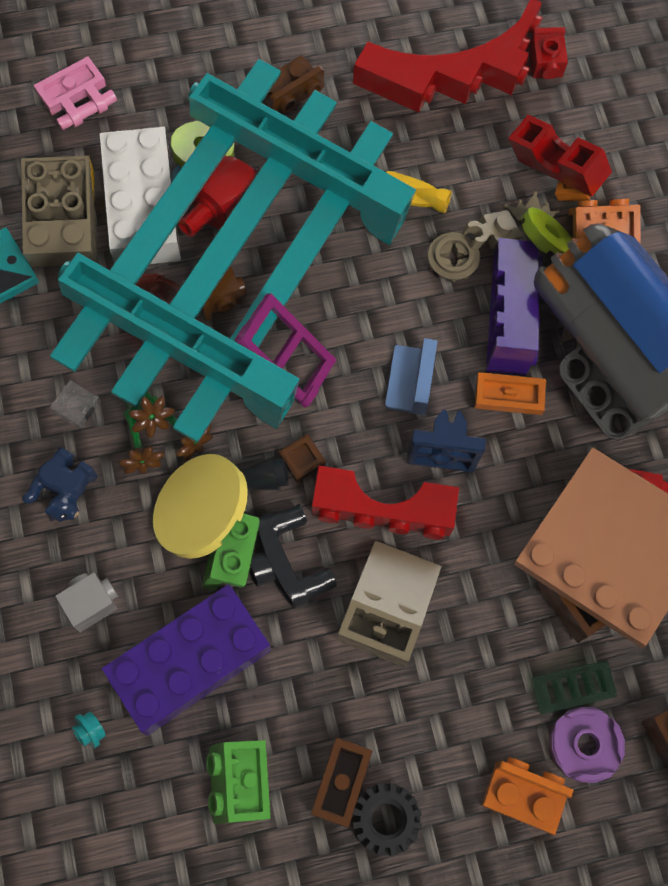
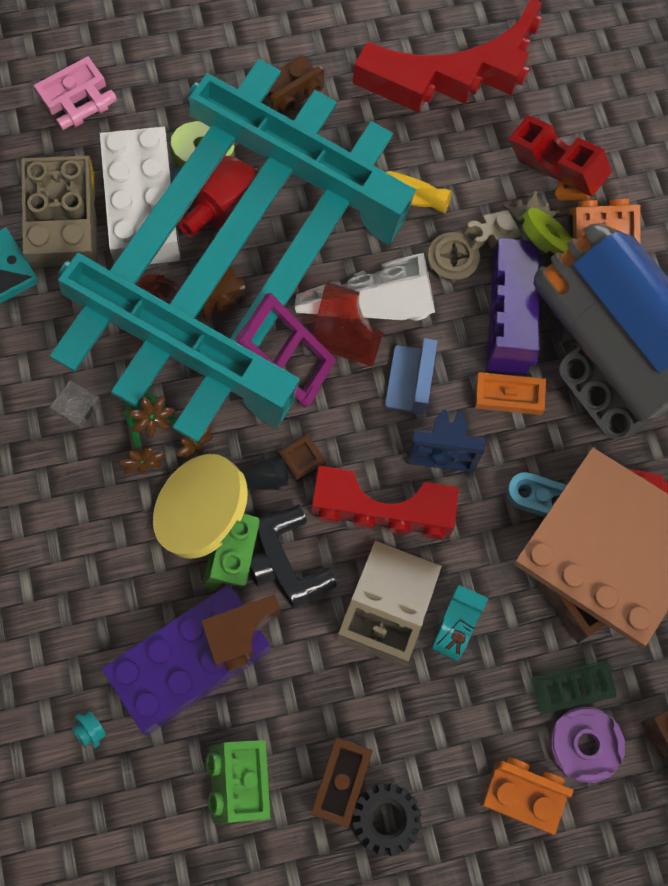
dark blue animal [22,447,98,522] -> none
light grey brick [55,572,118,633] -> none
red brick [529,27,568,79] -> none
none -> reddish brown arch [201,594,280,672]
none -> white wedge [294,253,435,321]
none -> clear red tile [312,282,383,367]
none -> teal leg [431,585,489,661]
none -> medium azure plate [507,472,567,517]

